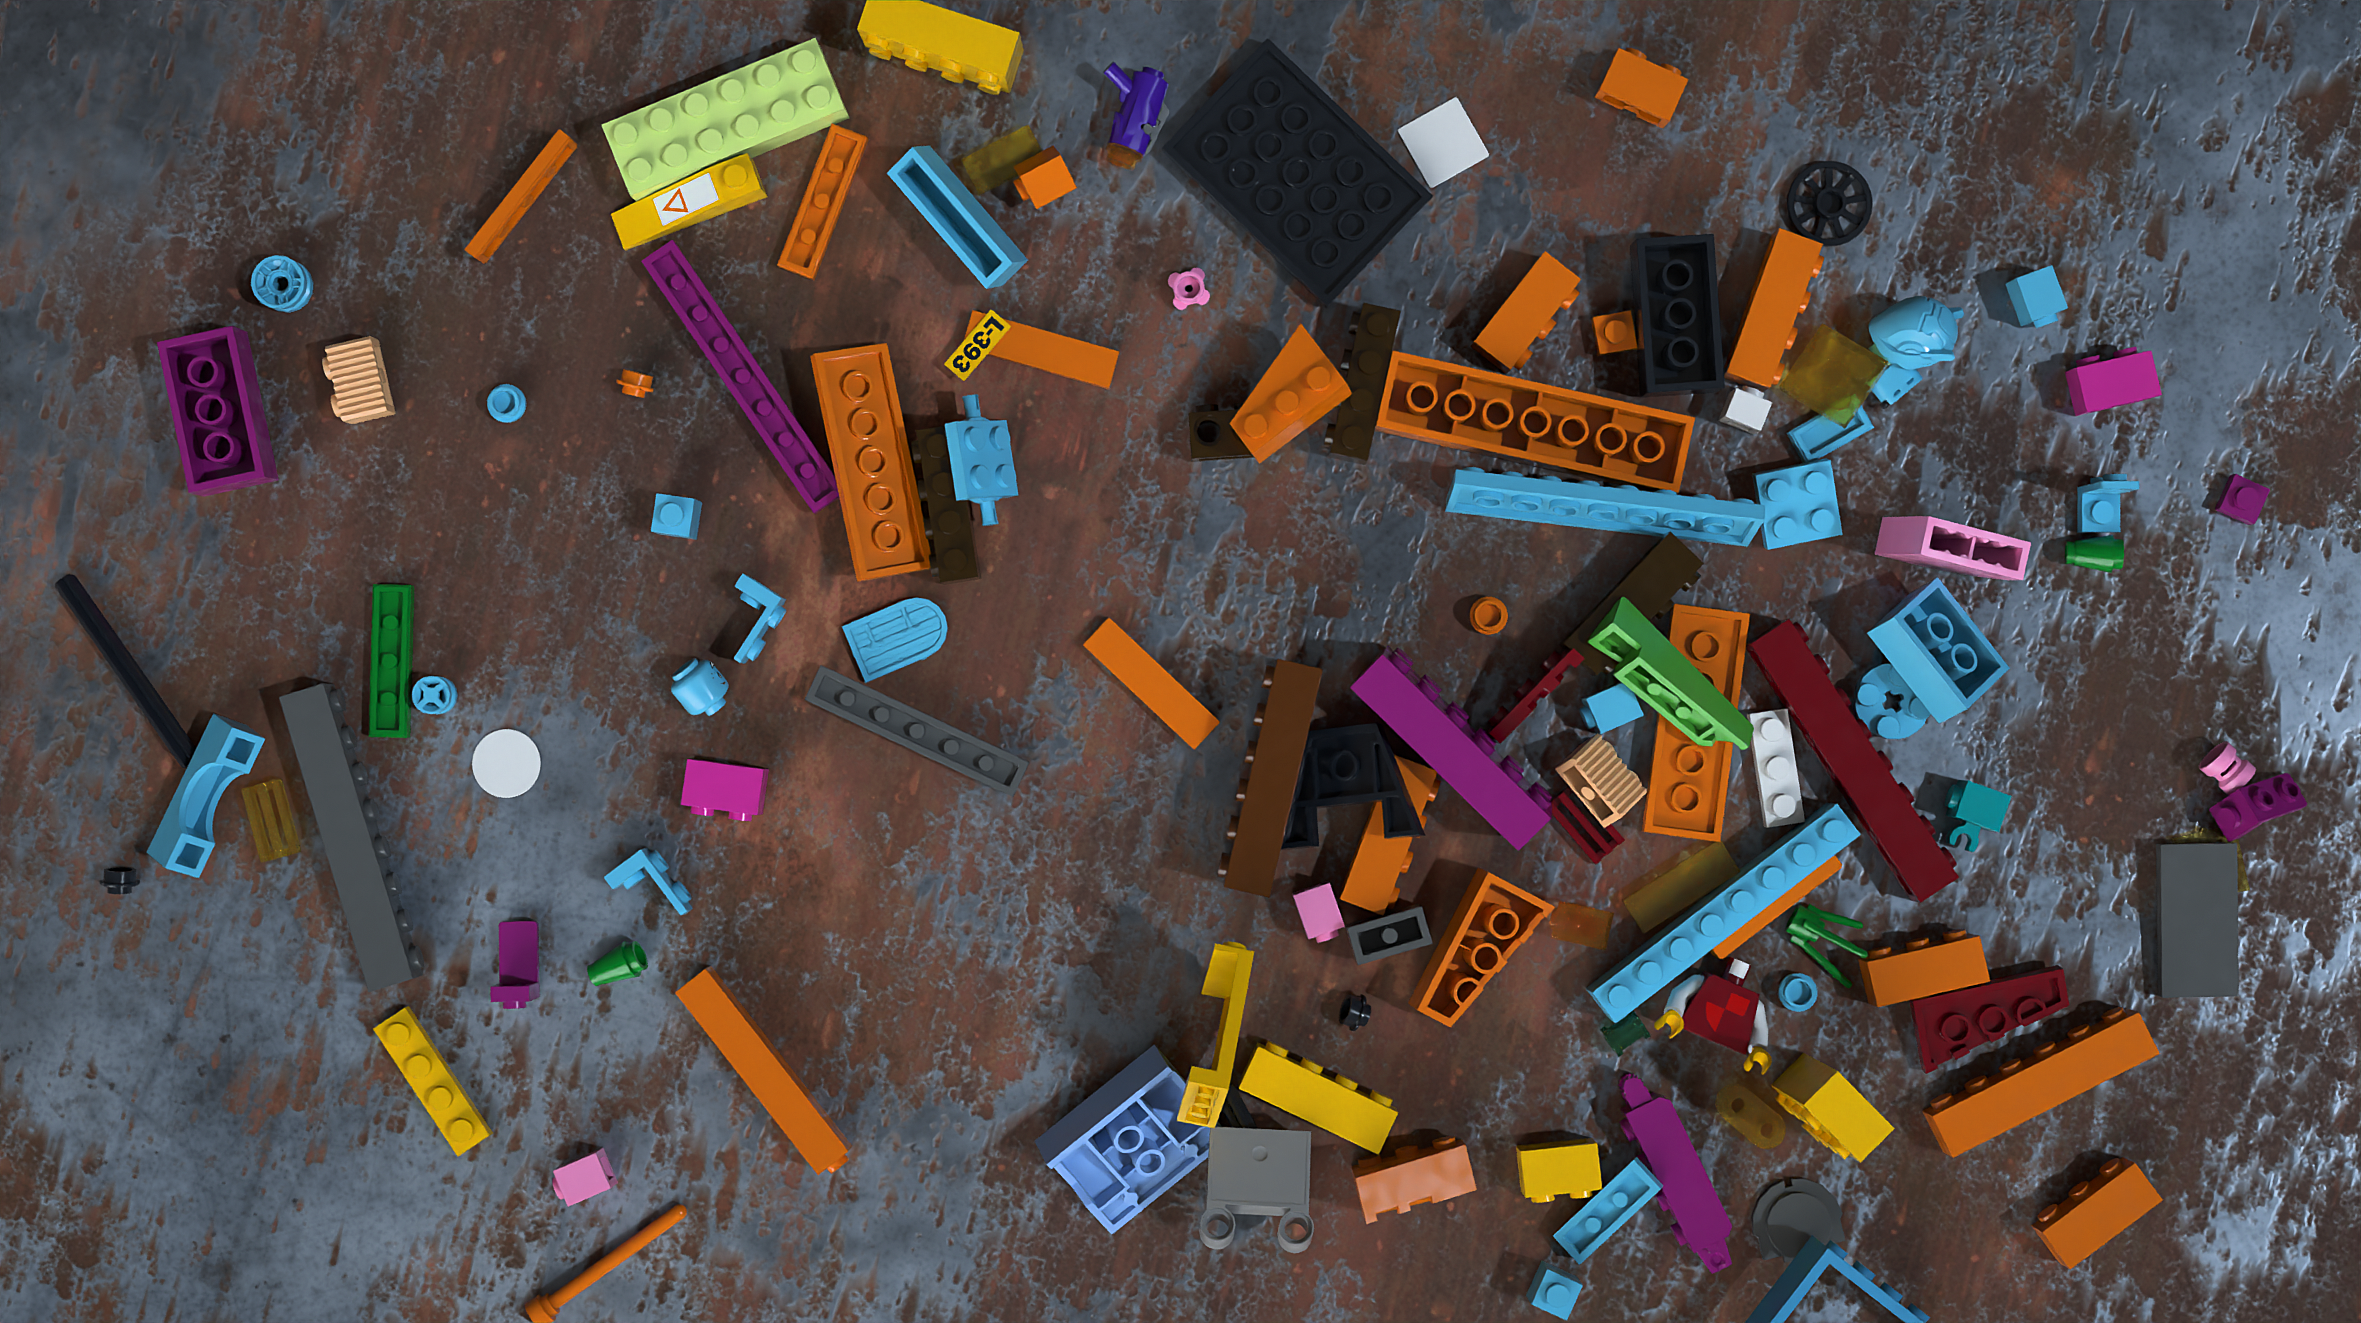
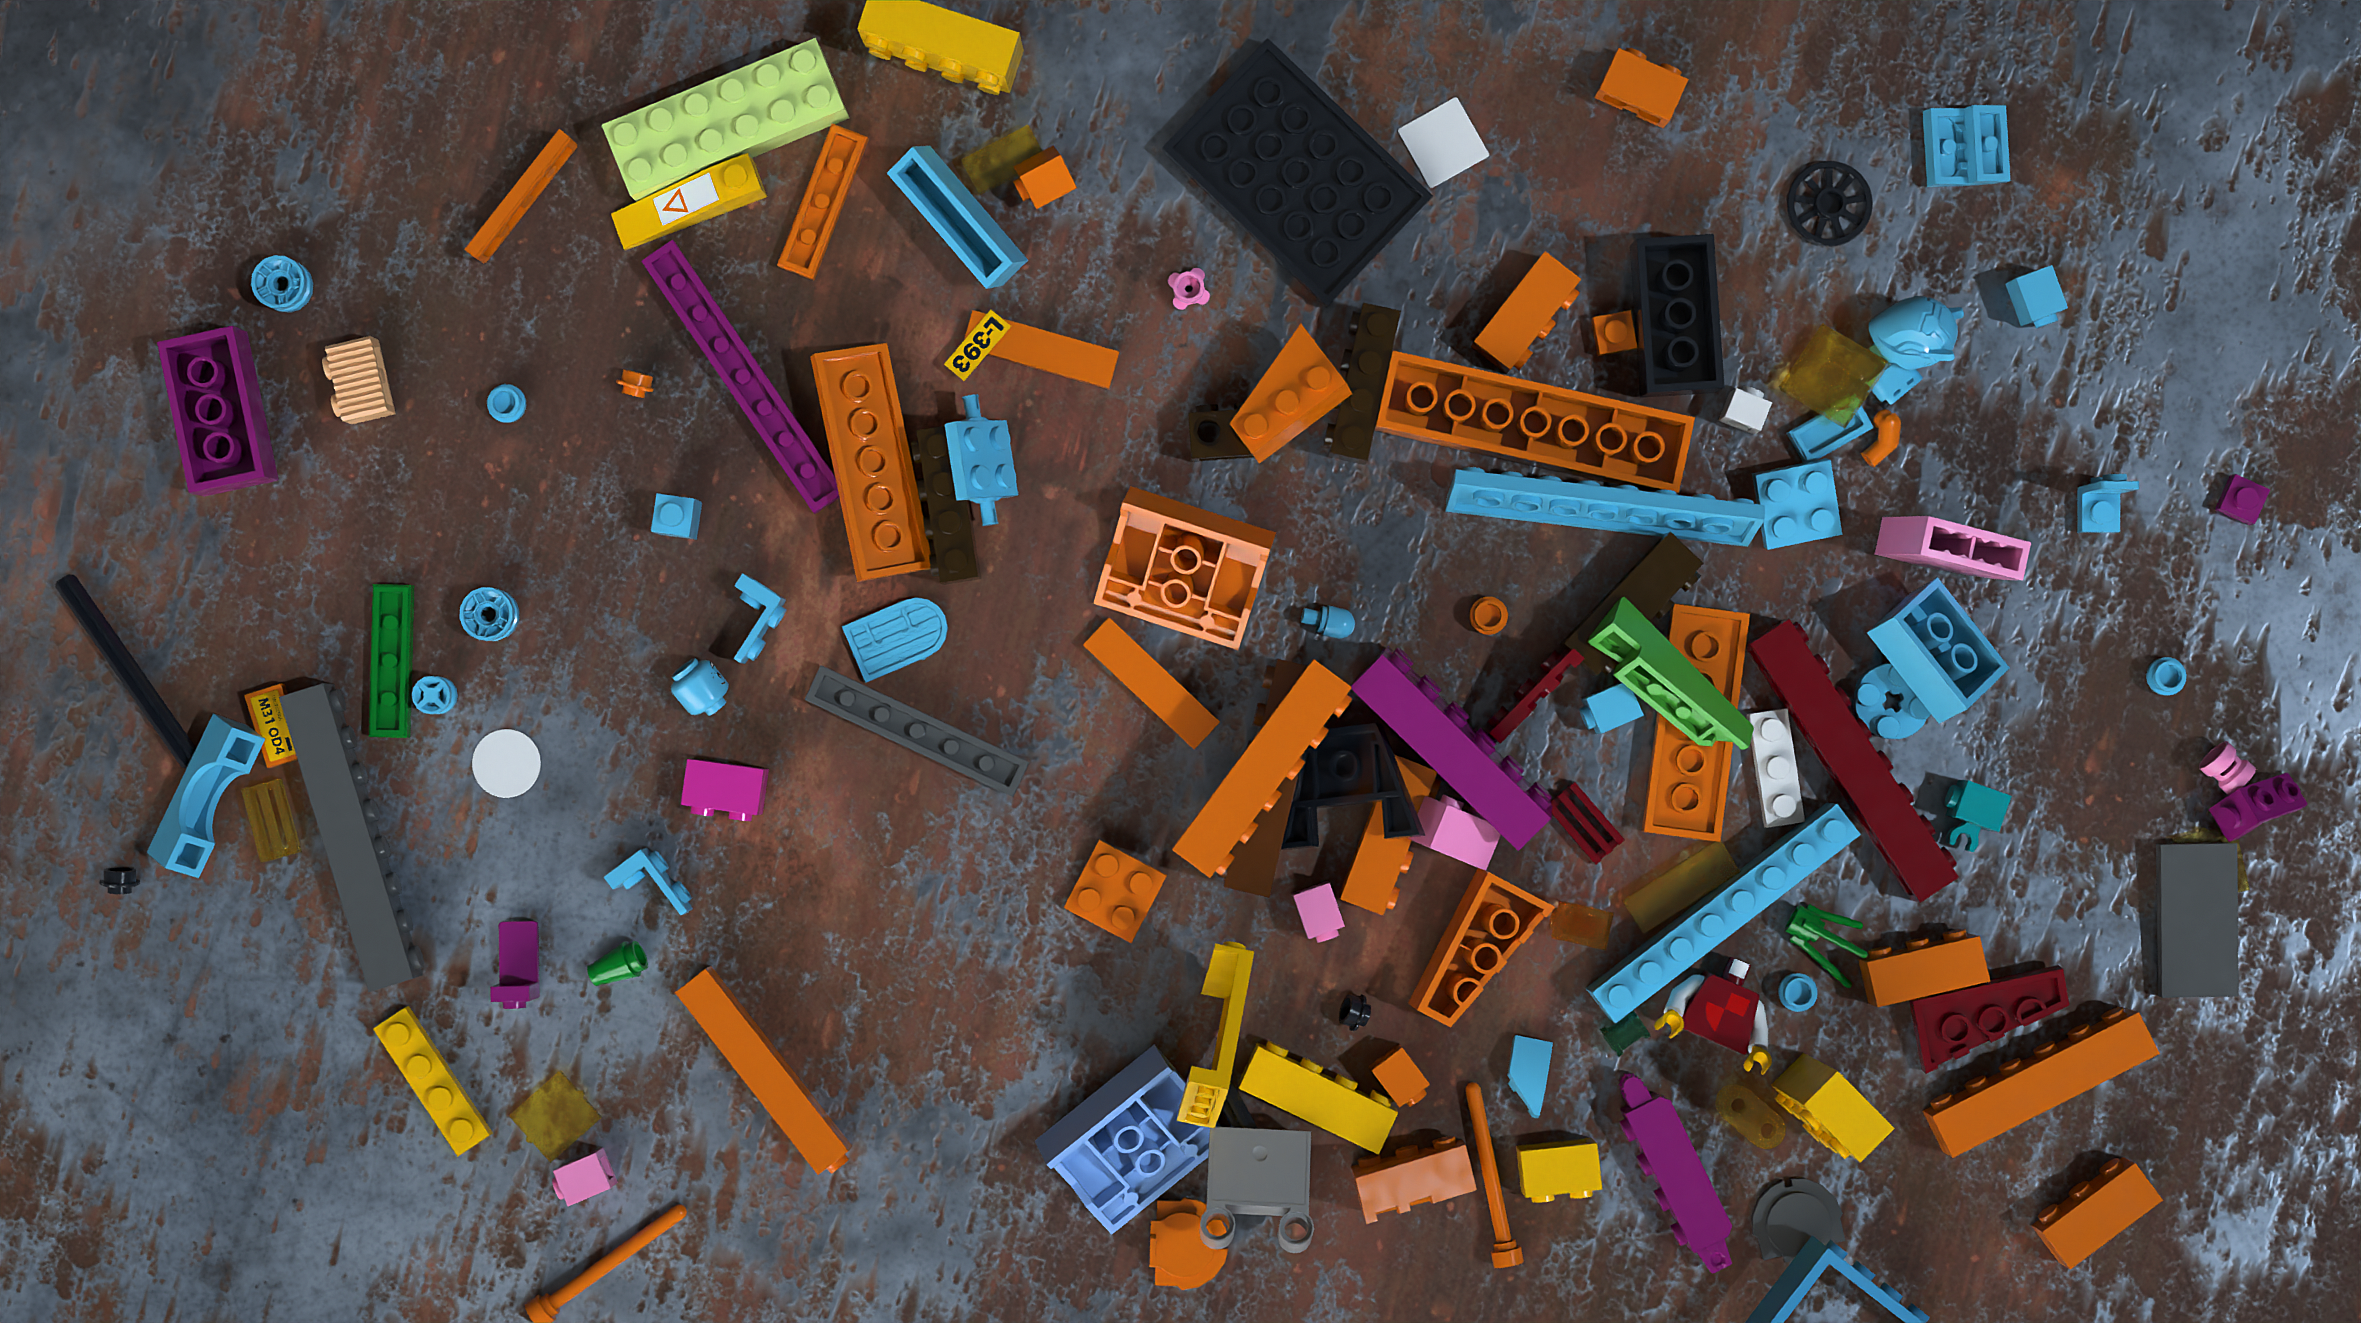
dark purple piece [1103,62,1169,170] -> none
dark grey brick [1345,903,1433,965] -> none
medium azure brick [1526,1261,1583,1320] -> none
medium azure plate [1553,1157,1663,1265] -> none
light nougat brick [1555,733,1647,828] -> none
orange tile [1710,855,1842,959] -> none
orange brick [1723,228,1824,392] -> none
dark pink brick [2065,347,2162,416] -> none
green cone [2065,535,2124,573] -> none
none -> tile [244,683,297,768]
none -> medium azure wheel [460,587,519,641]
none -> clear yellow piece [509,1070,602,1163]
none -> orange plate [1064,839,1167,943]
none -> orange piece [1093,486,1276,650]
none -> orange piece [1149,1197,1228,1290]
none -> orange brick [1172,659,1352,878]
none -> medium azure cylinder [1301,605,1355,639]
none -> orange brick [1369,1043,1430,1108]
none -> bright pink brick [1408,795,1501,871]
none -> orange piece [1465,1082,1524,1268]
none -> medium azure slope [1507,1035,1553,1118]
none -> orange arm [1861,409,1901,468]
none -> medium azure slope [1923,105,2011,187]
none -> medium azure plate [2146,657,2186,695]

